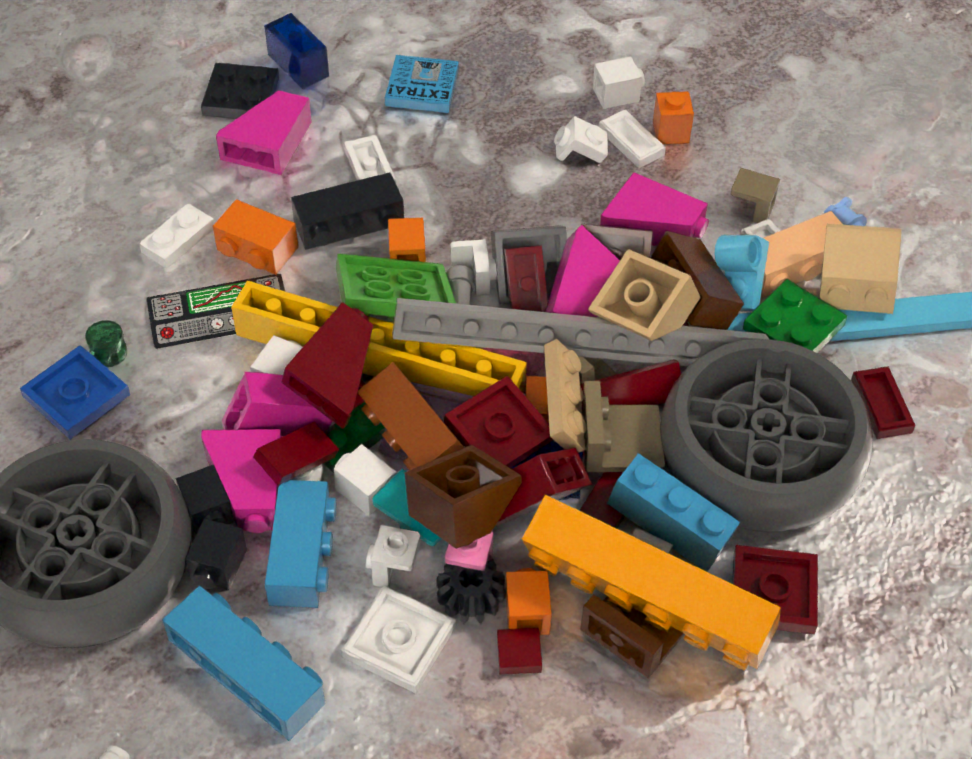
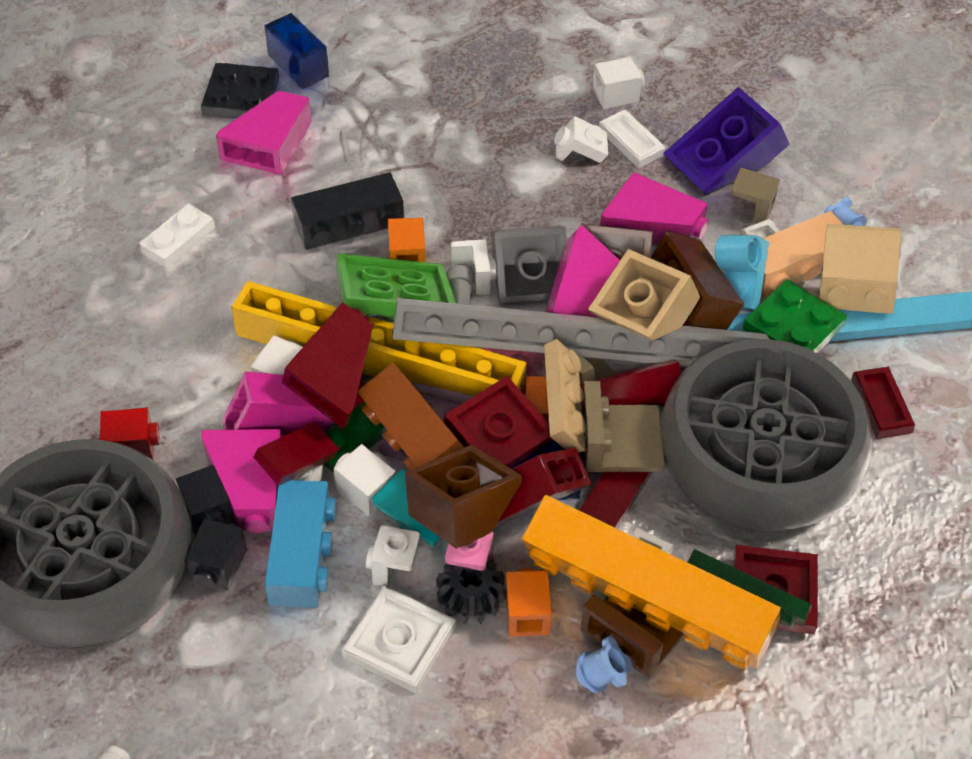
blue plate [20,345,131,440] -> none
clear green wheel [85,320,128,367] -> none
sticker [147,274,285,349] -> none
dark azure brick [162,585,325,741] -> none
orange brick [213,199,299,275] -> none
white plate [344,135,396,183] -> none
dark azure tile [385,55,459,113] -> none
dark red tile [497,628,542,675] -> none
dark red plate [504,245,548,312] -> none
dark azure brick [607,453,740,572] -> none
orange brick [653,91,694,144] -> none
none -> red brick [99,407,160,461]
none -> light blue brick [576,636,633,693]
none -> dark purple slope [663,87,790,195]
none -> dark green plate [687,549,812,628]

